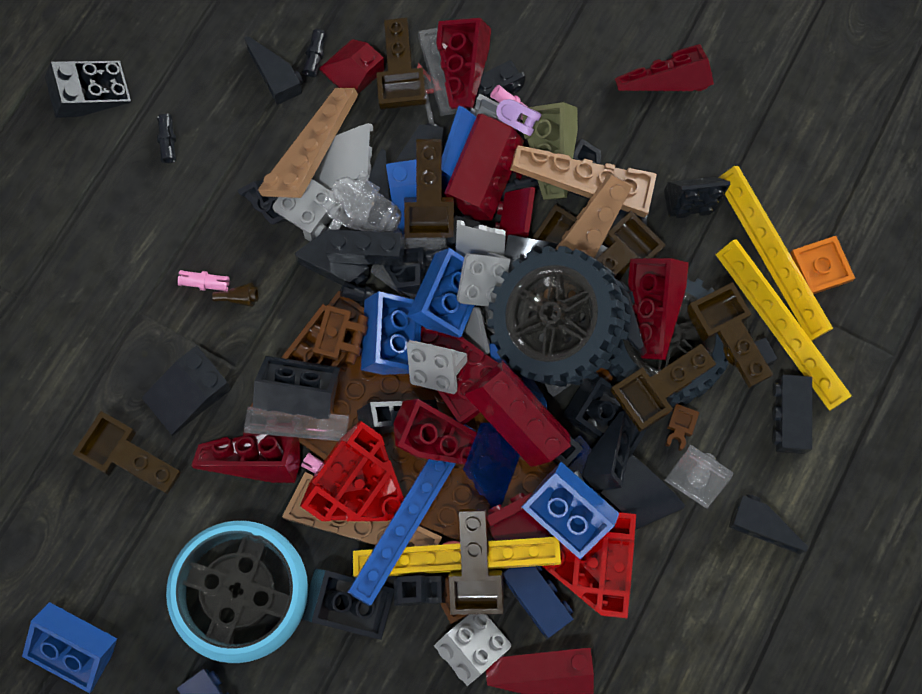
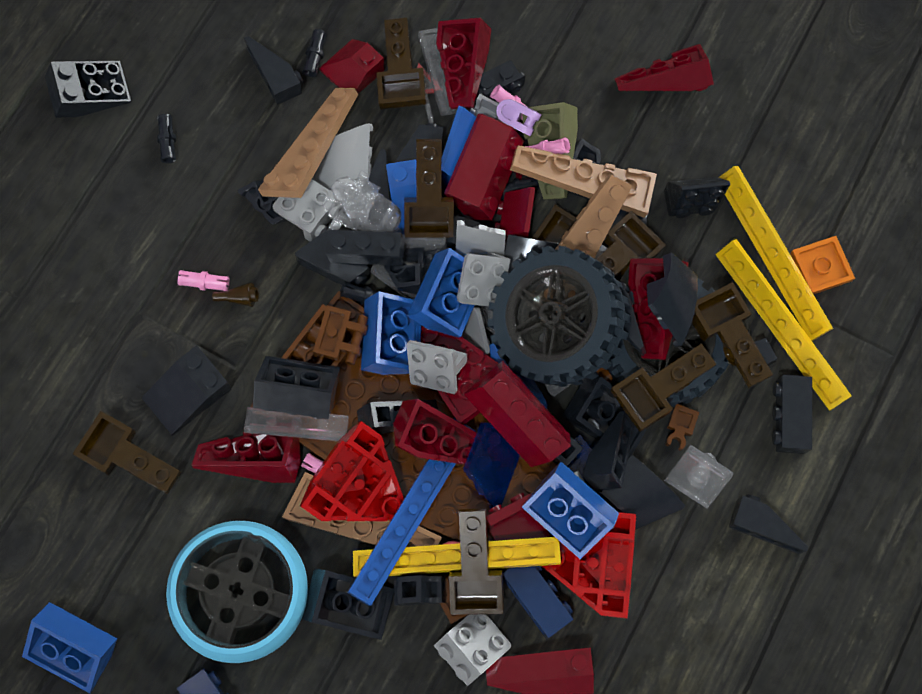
none -> bright pink pin [525,138,570,154]
none -> black slope [647,252,698,347]

